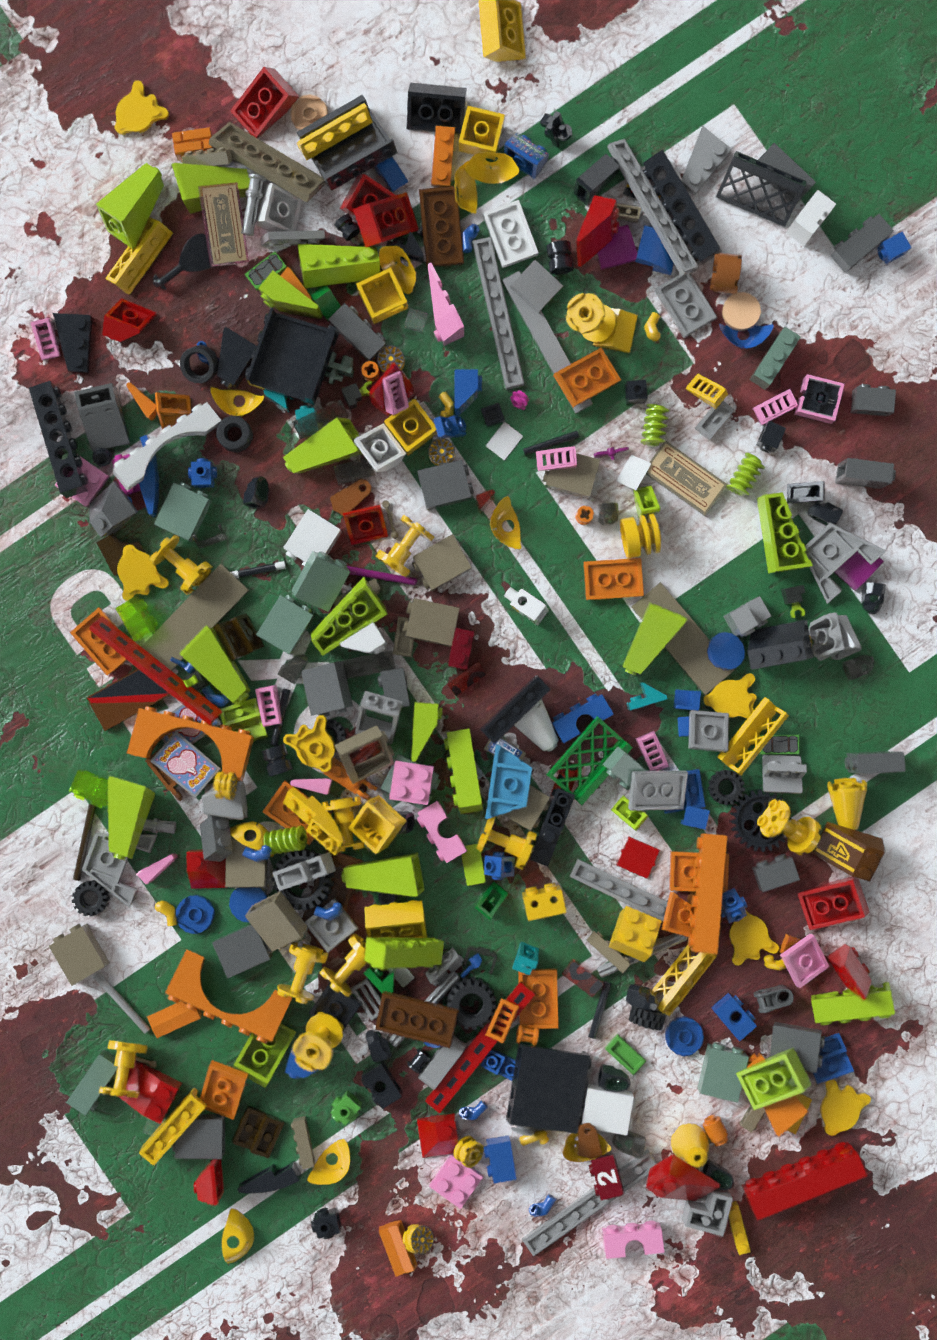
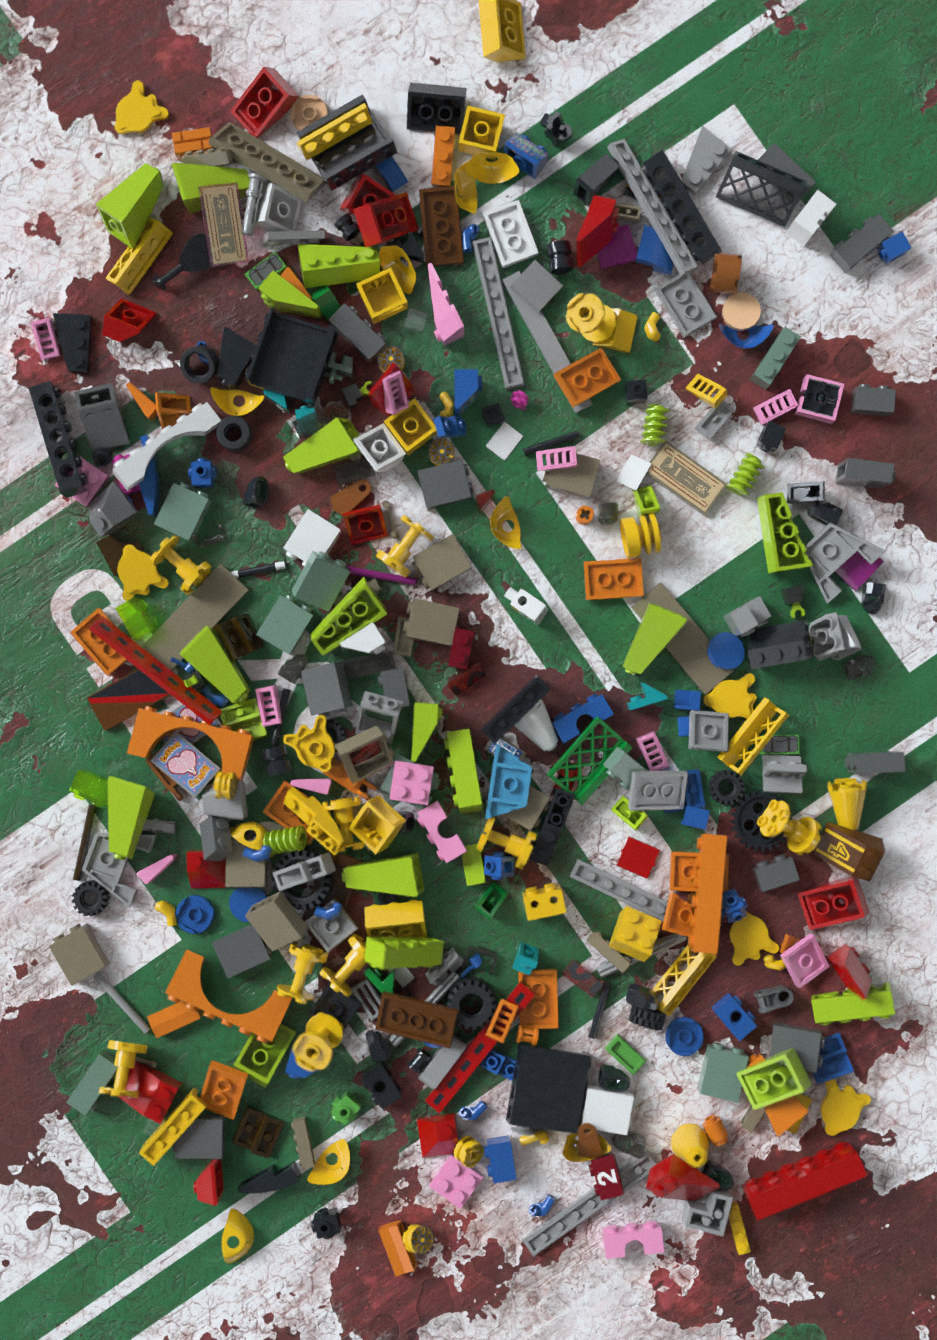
orange bush [361,361,380,382] -> none
magenta piece [593,447,629,460] -> none

